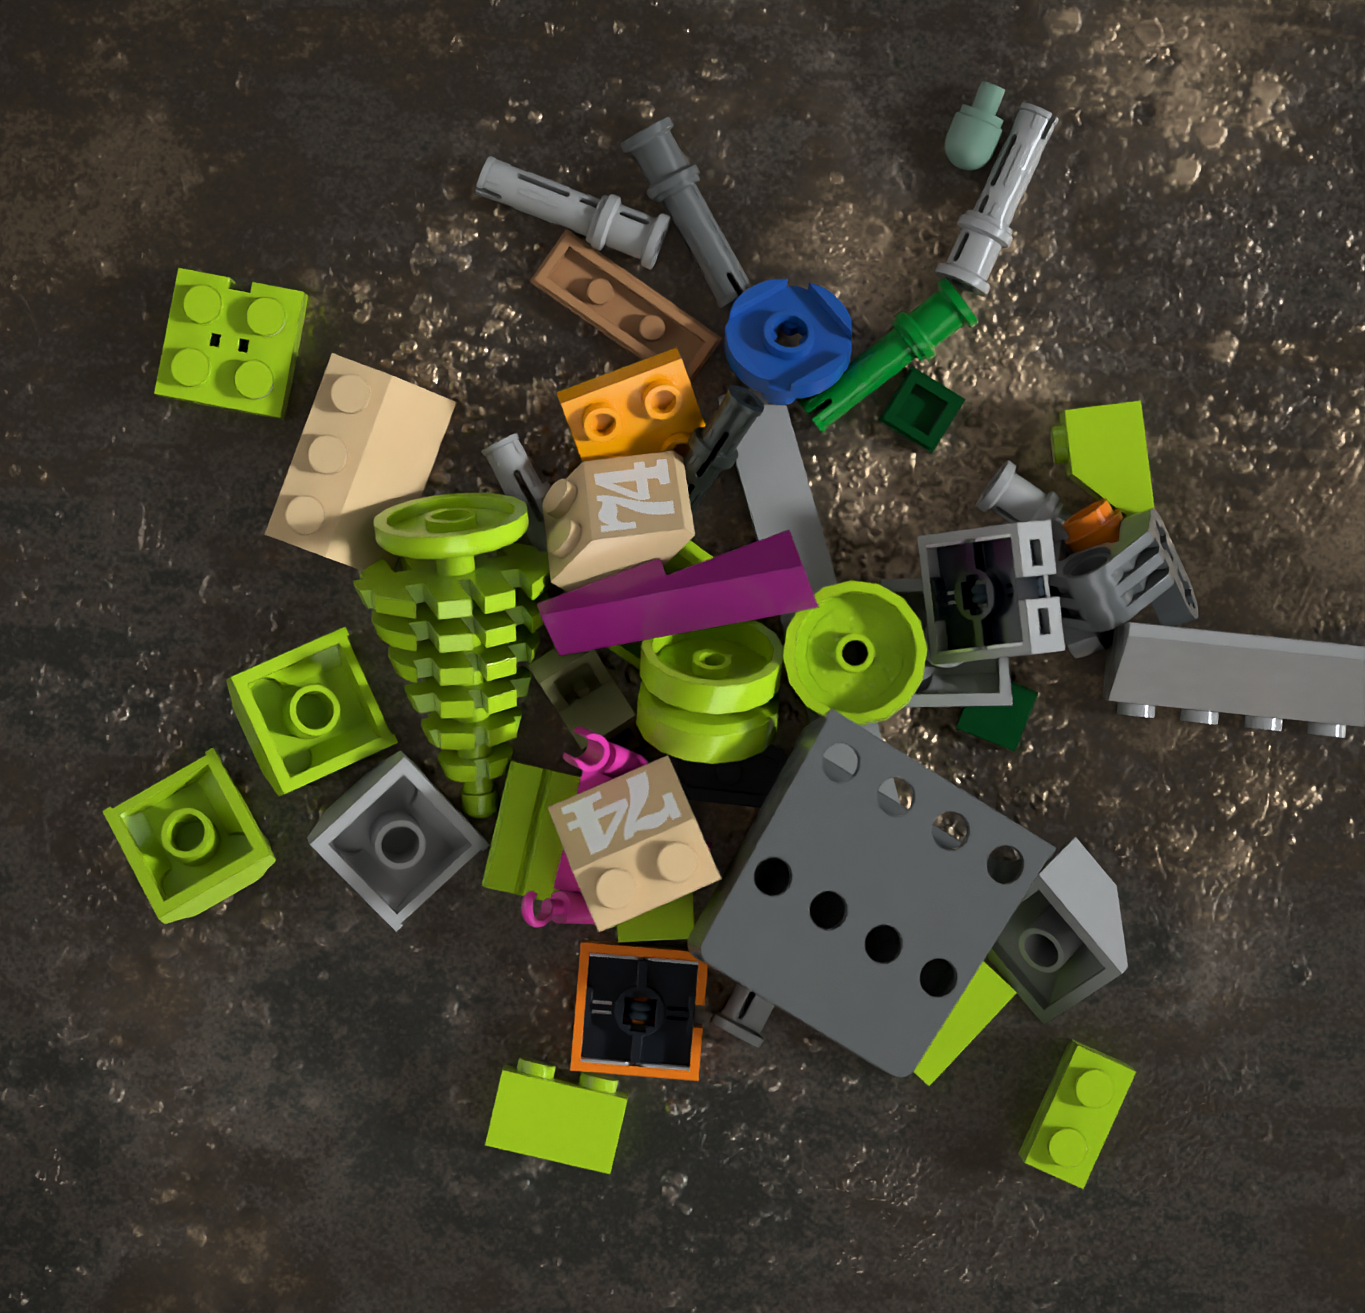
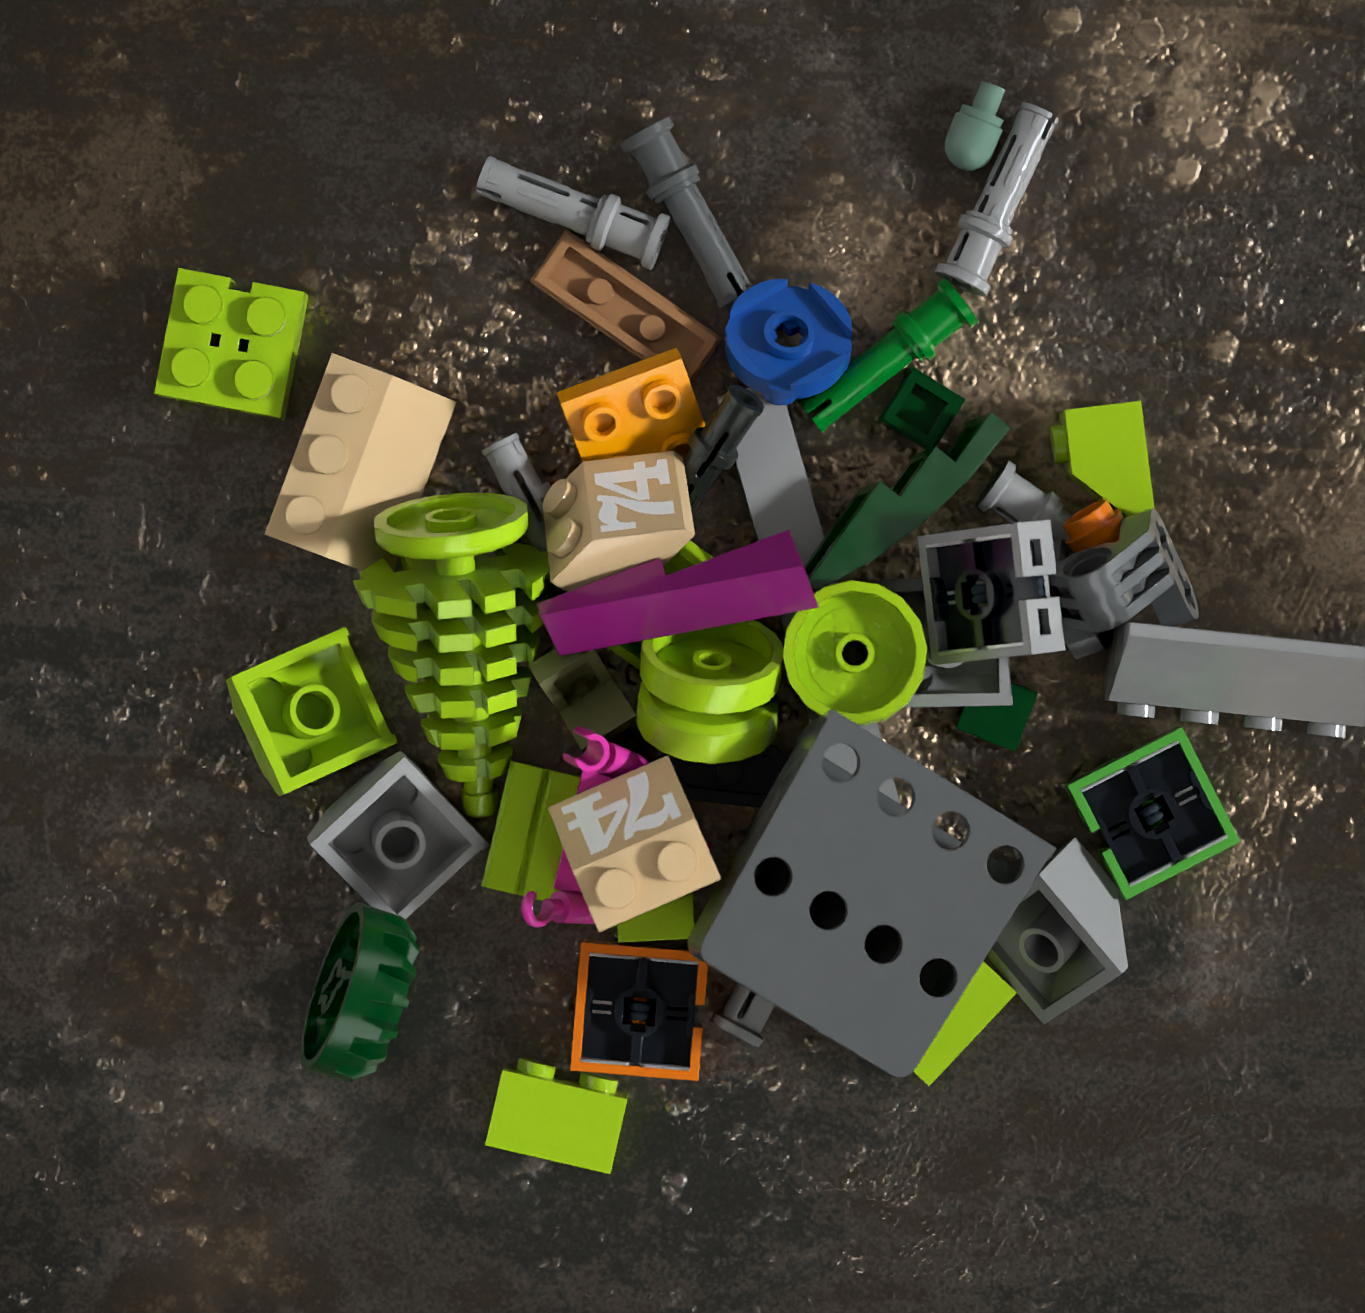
lime slope [102,748,276,924] -> none
lime brick [1018,1038,1136,1189] -> none
none -> dark green gear [300,902,419,1082]
none -> dark green slope [804,412,1010,592]
none -> piece [1063,726,1241,900]

